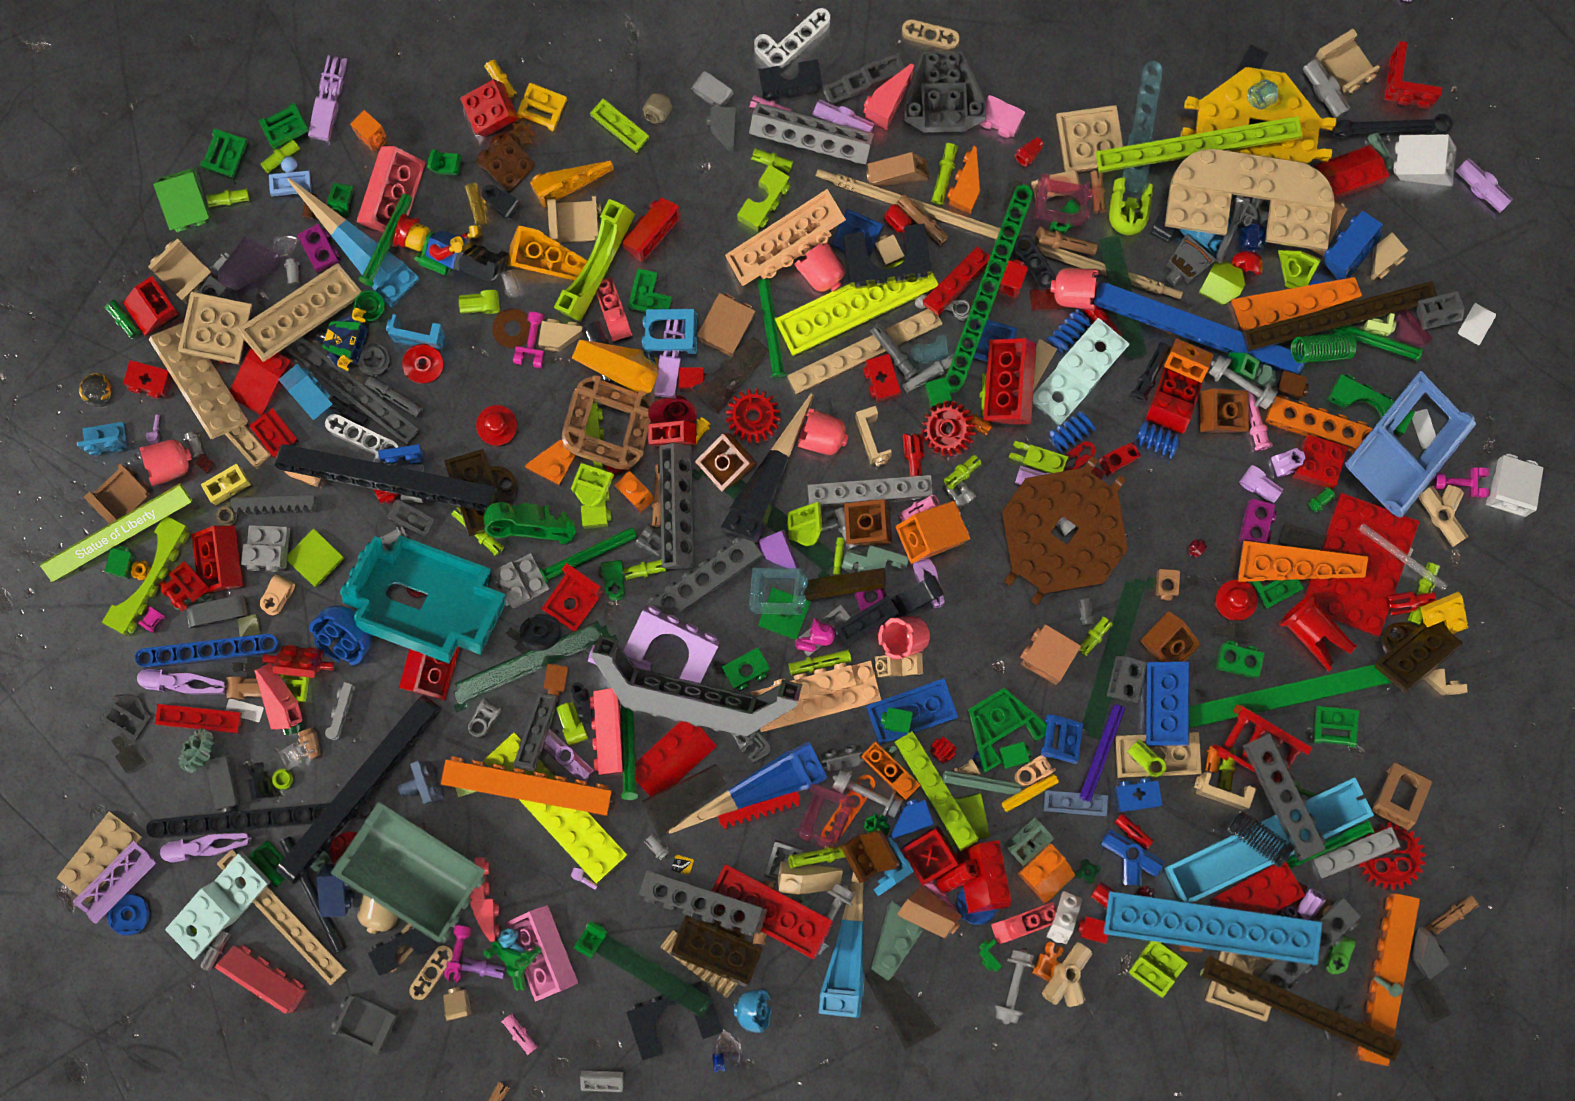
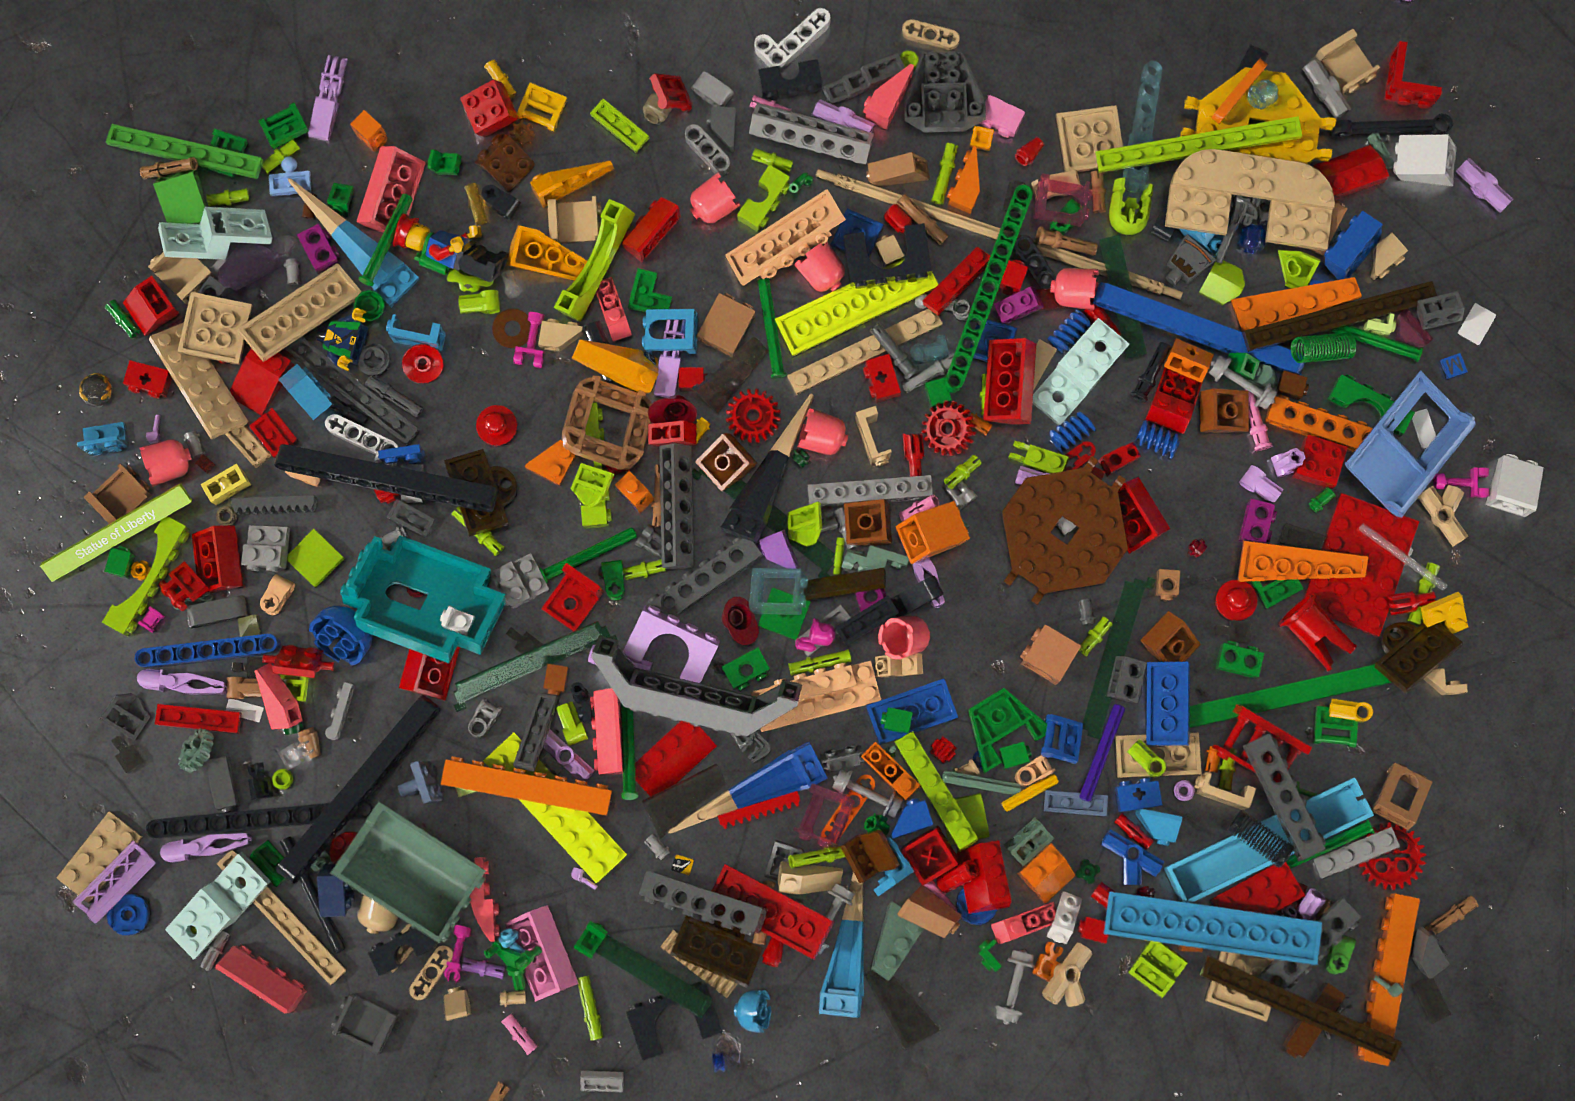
green piece [484,502,576,544] -> none
black tile [519,614,561,651] -> none
red hair [1232,251,1263,275] -> none
none -> bright green plate [106,124,264,179]
none -> medium nougat pin [140,157,198,179]
none -> light aqua bracket [158,207,272,260]
none -> white bracket [440,606,475,637]
none -> lime hat [447,269,494,293]
none -> tan pin [500,990,526,1007]
none -> lime pin [577,975,604,1041]
none -> red plate [650,73,692,111]
none -> light grey beam [685,124,730,176]
none -> coral cylinder [690,172,741,224]
none -> dark red piece [722,596,759,645]
none -> red cone [761,937,784,968]
none -> green arm [789,173,814,193]
none -> dark green plate [792,449,812,467]
none -> lime tile [900,50,919,70]
none -> light orange plate [970,126,994,151]
none -> magenta brick [994,286,1044,324]
none -> red slope [1118,476,1170,554]
none -> dark azure slope [1135,809,1182,846]
none -> lavender plate [1173,780,1195,801]
none -> orange beam [1211,58,1268,124]
none -> reddish brown brick [1282,983,1346,1059]
none -> yellow piece [1329,699,1373,722]
none -> blue tile [1440,353,1468,380]

